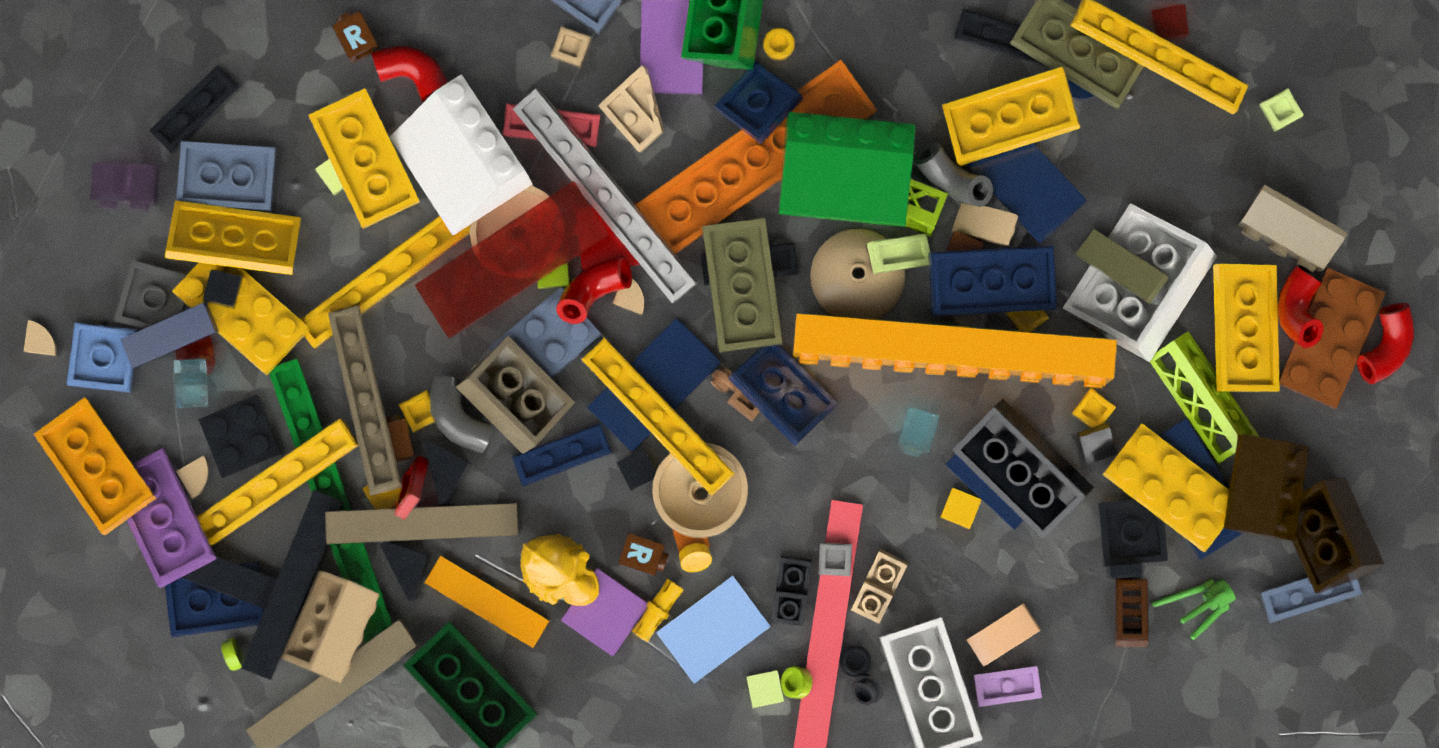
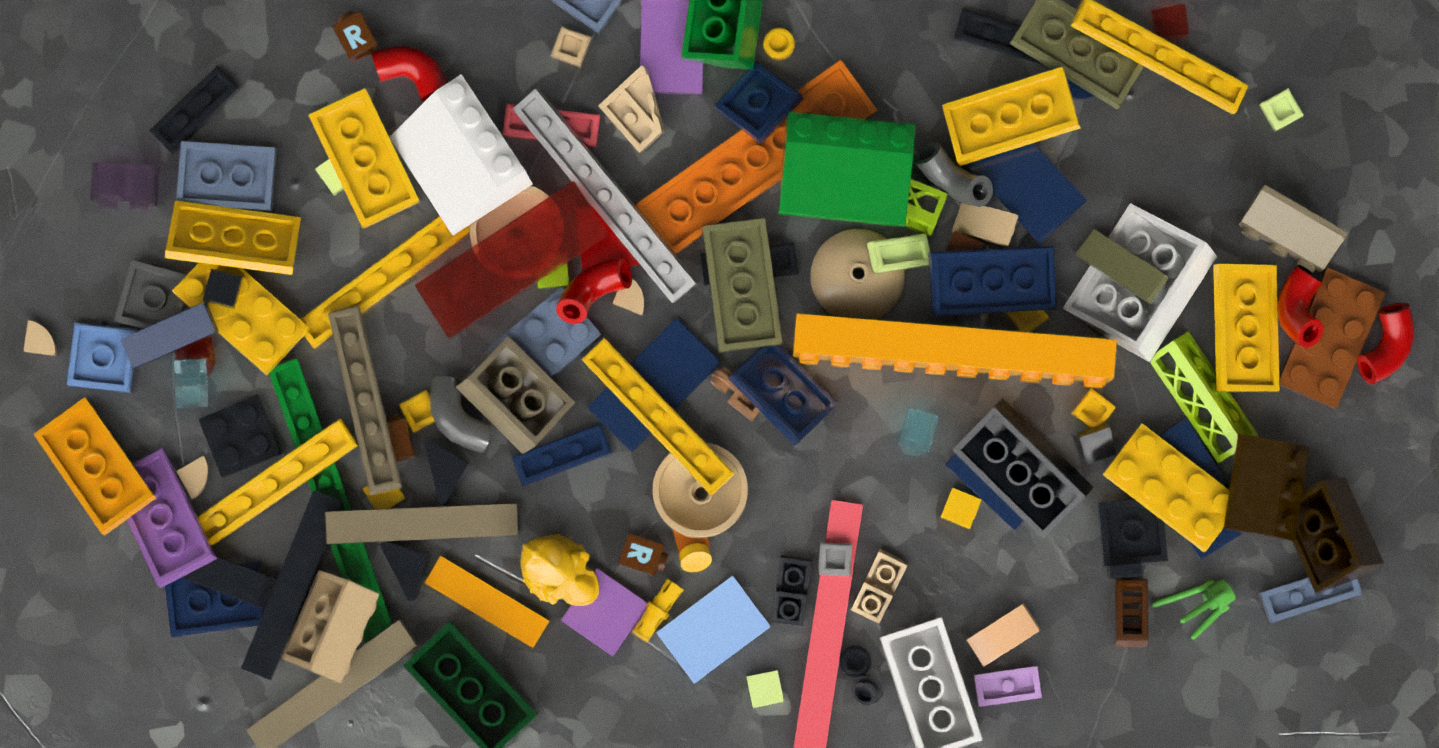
lime tile [221,637,244,671] -> none
red tile [394,455,429,520] -> none
black tile [616,448,656,491] -> none
lime tile [781,666,813,699] -> none

